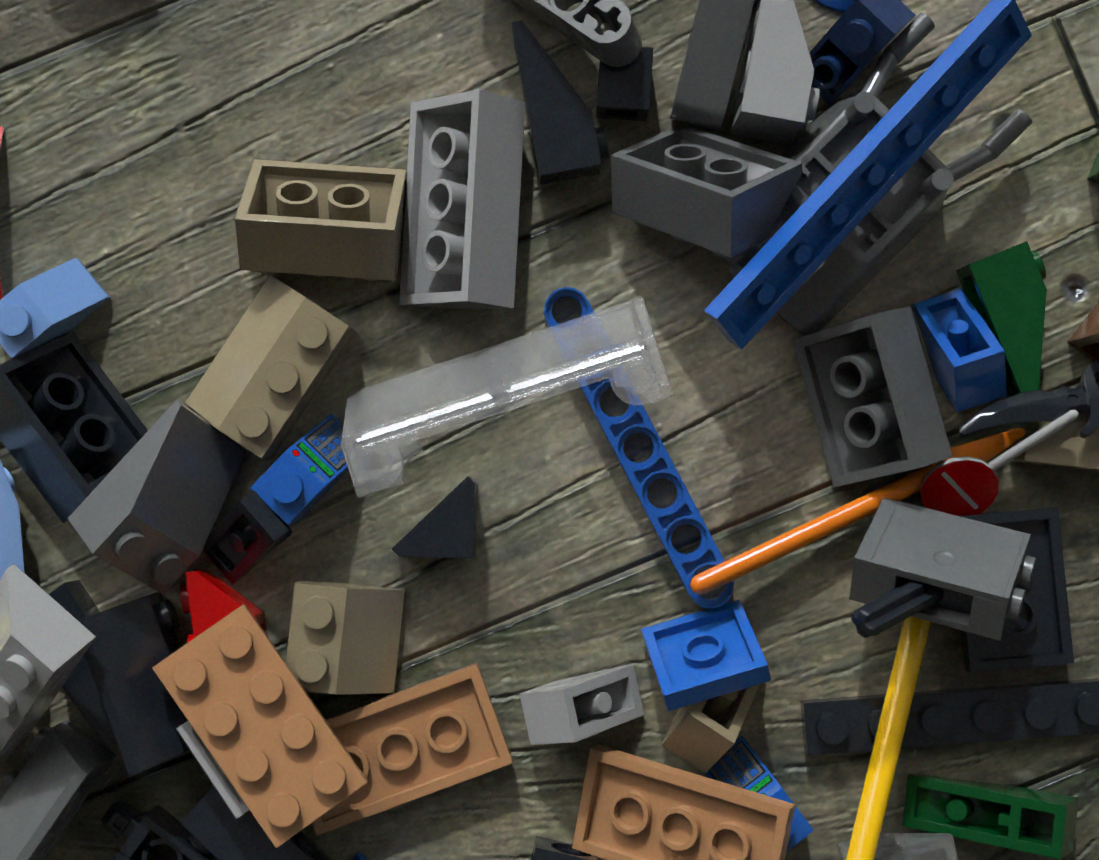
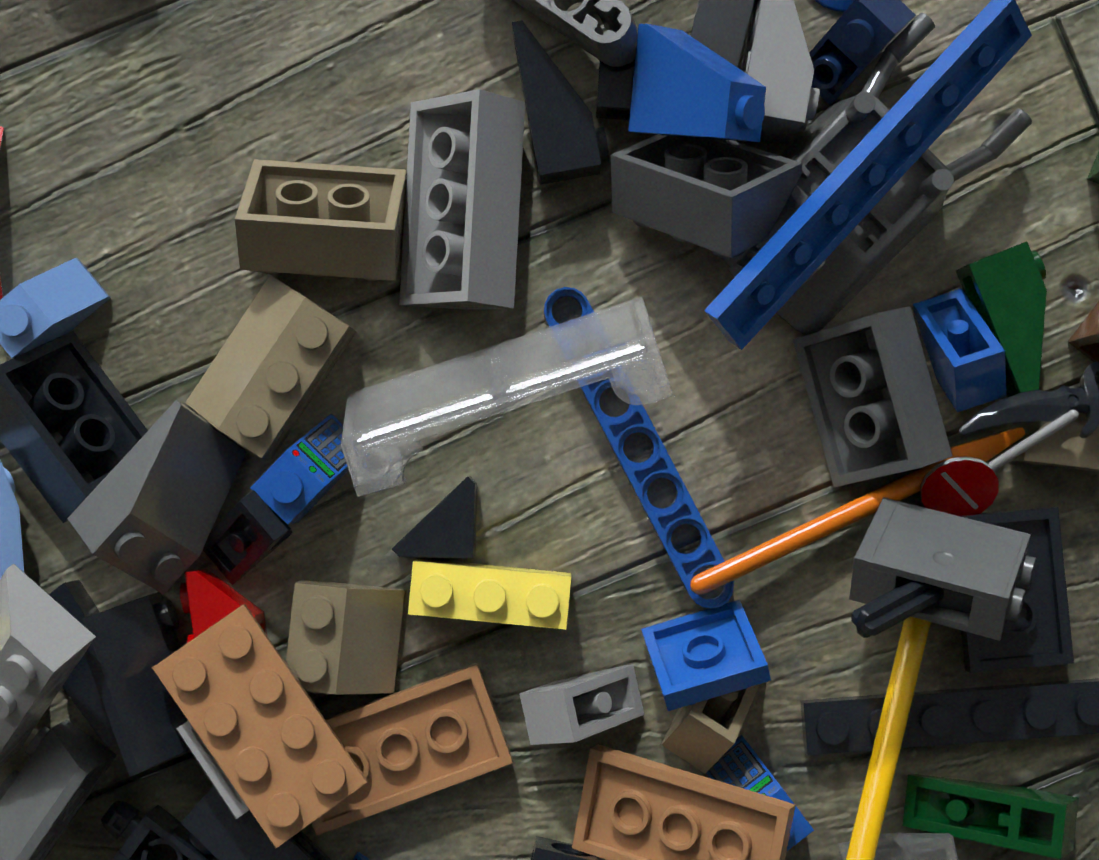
none -> light yellow brick [408,558,571,630]
none -> blue slope [628,24,766,142]

